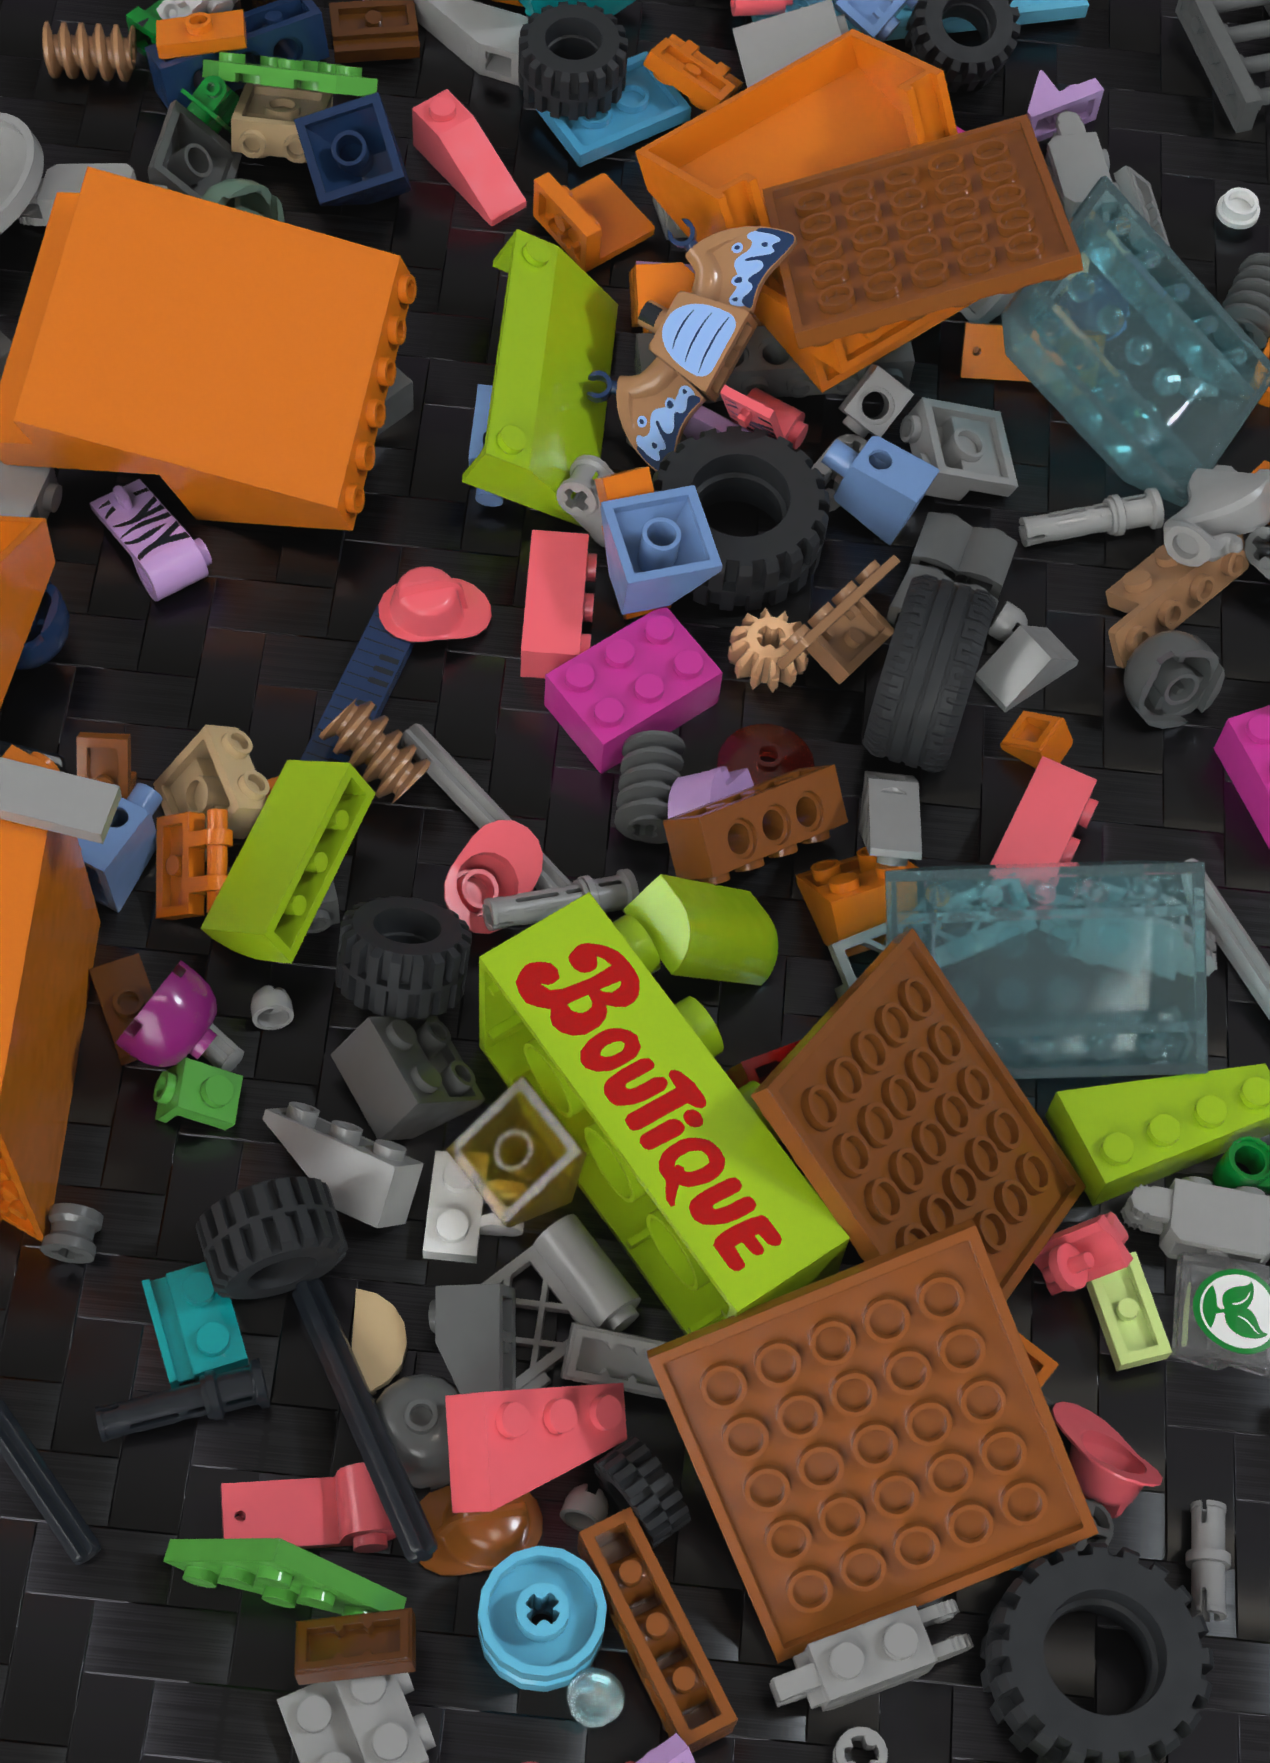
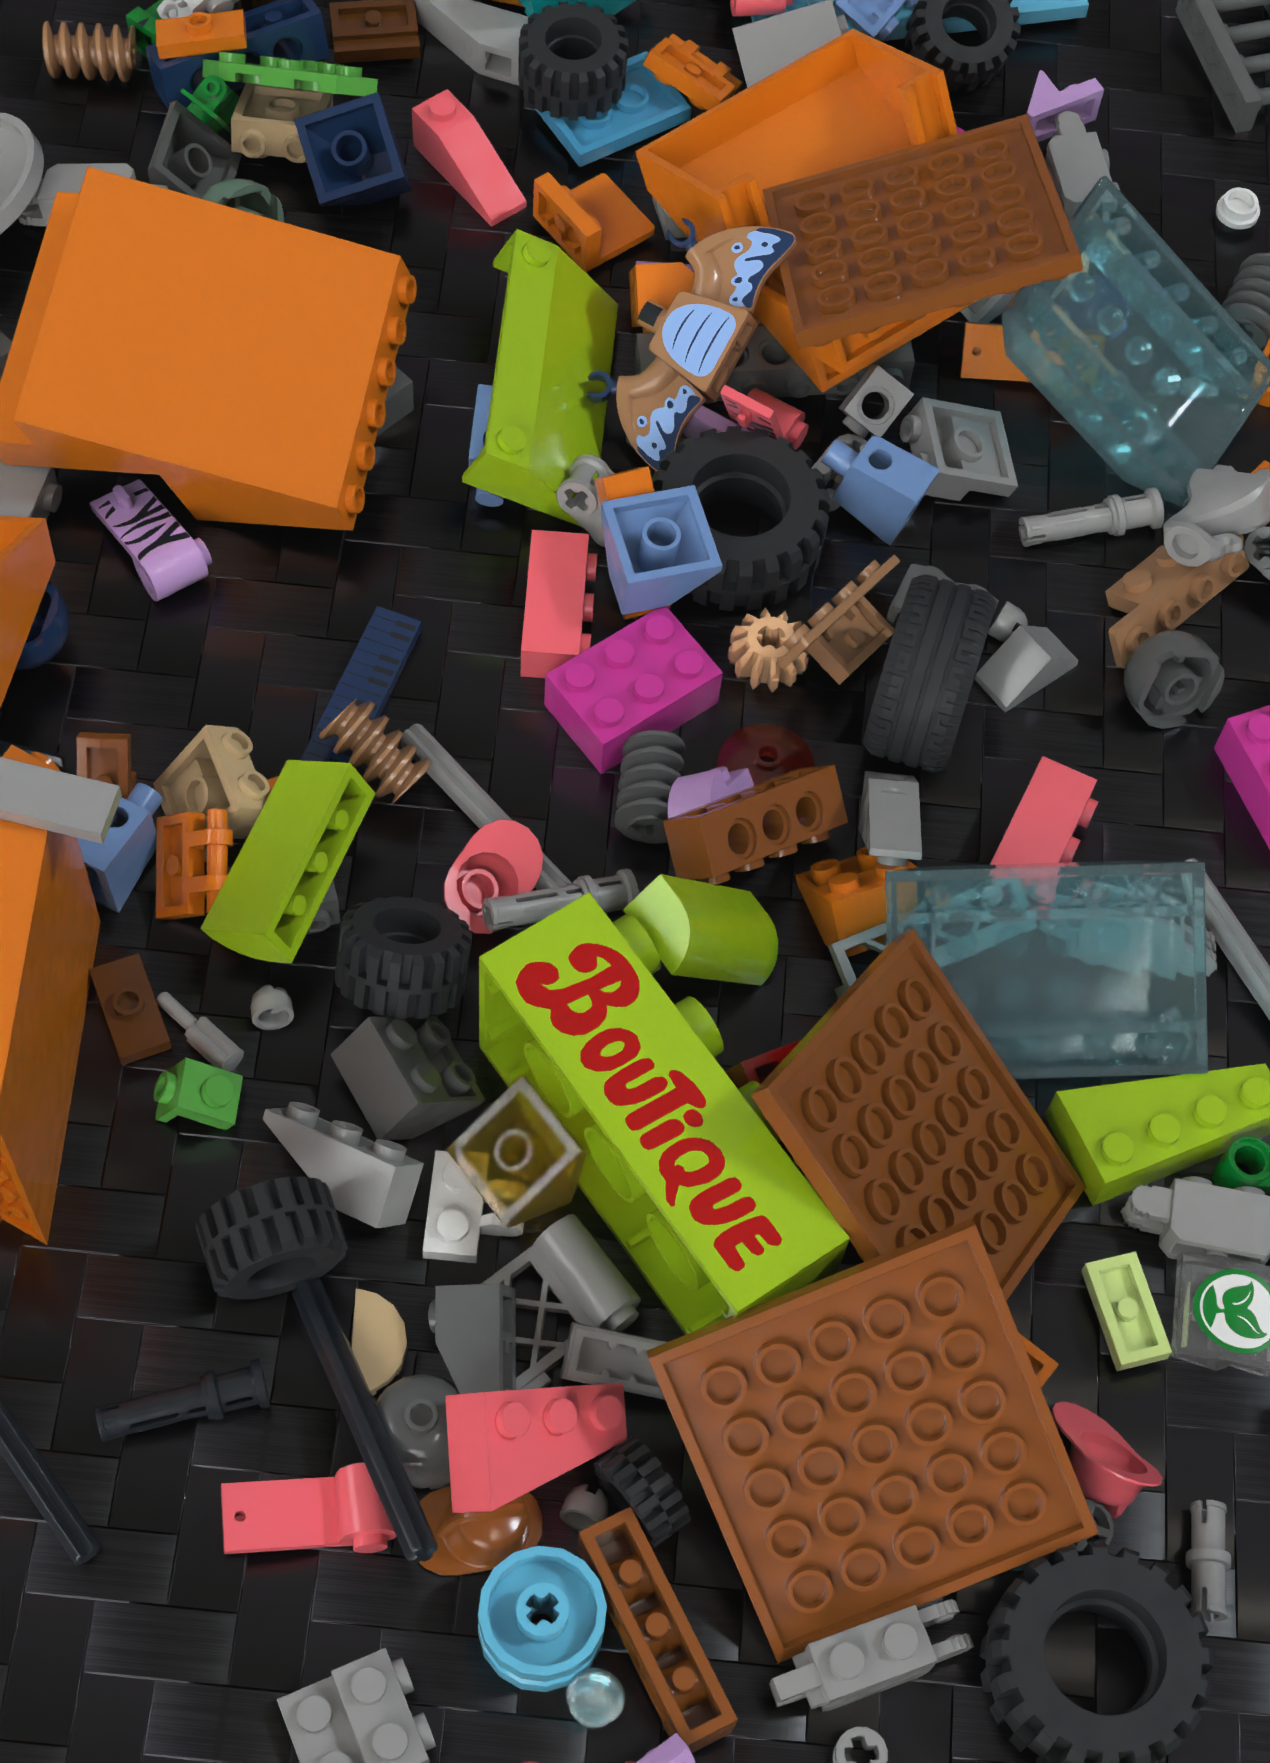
dark grey wheel [40,1203,104,1264] -> none
magenta cylinder [115,961,217,1067] -> none
teal plate [142,1262,250,1389] -> none
bright green plate [163,1538,407,1616] -> none
reddish brown plate [295,1608,416,1685] -> none
coral piece [378,566,492,642] -> none
dark grey brick [908,512,1018,600] -> none
orange slope [1000,710,1073,769] -> none
coral hips [1033,1212,1133,1296] -> none
light grey plate [1114,166,1170,259] -> none

